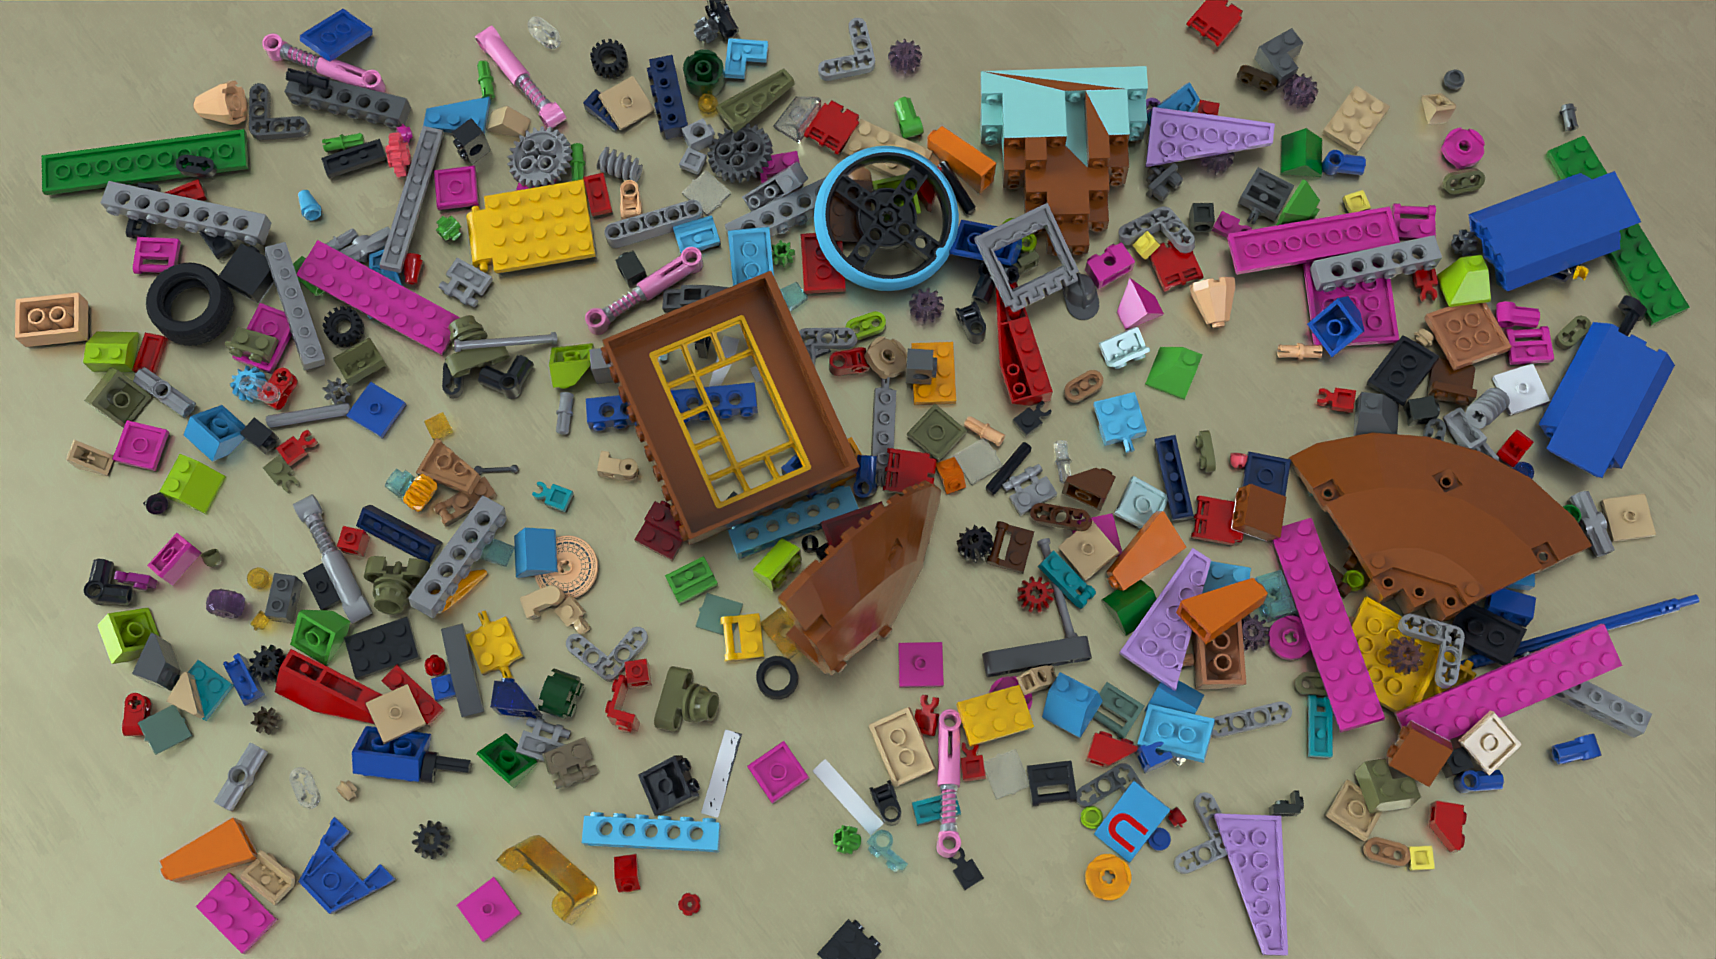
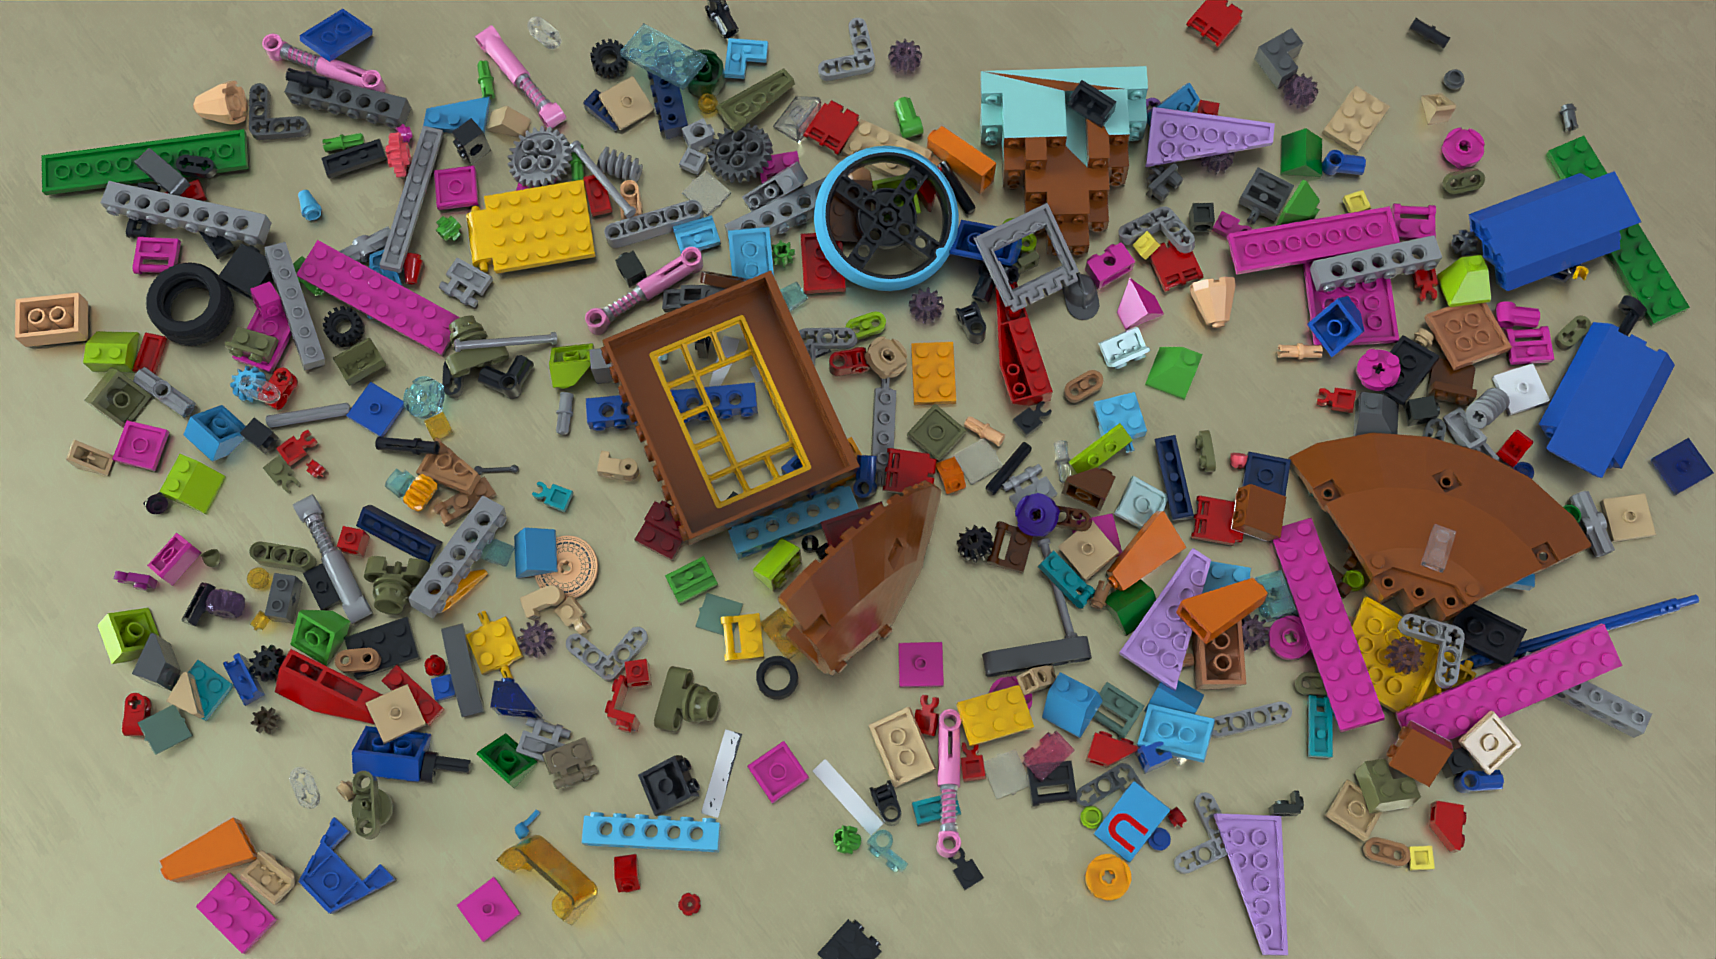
black piece [84,558,133,606] -> none
light grey piece [214,742,268,812] -> none
dark grey gear [322,378,351,405] -> none
light grey axle [326,228,359,251] -> none
black gear [412,820,452,860] -> none
dark green brick [538,668,584,719] -> none
dark grey gear [694,16,719,43] -> none
dark grey brick [906,348,937,385] -> none
red gear [1017,576,1054,613] -> none
dark brown plate [1237,65,1278,92] -> none
blue hinge [1484,588,1536,627] -> none
blue piece [1552,734,1602,765] -> none
none -> dark grey beam [134,148,191,196]
none -> black plate [181,582,216,626]
none -> olive beam [249,541,317,572]
none -> dark pink brick [250,282,283,319]
none -> red plate [306,459,326,478]
none -> medium nougat plate [335,648,381,673]
none -> olive beam [352,771,393,840]
none -> black pin [375,436,440,455]
none -> clear light blue plate [403,376,445,419]
none -> dark azure hand [515,809,540,839]
none -> clear purple gear [517,620,556,658]
none -> light grey bar [569,140,636,218]
none -> clear light blue plate [619,23,708,90]
none -> reddish brown beam [700,271,749,288]
none -> dark purple plate [1015,493,1060,537]
none -> clear pink bracket [1022,731,1075,782]
none -> black hinge [1067,80,1117,128]
none -> lime plate [1069,423,1133,474]
none -> medium nougat pin [1090,580,1112,610]
none -> dark pink plate [1356,349,1401,391]
none -> black pin [1409,17,1451,49]
none -> clear plate [1421,524,1456,573]
none -> clear blue plate [1651,438,1714,495]

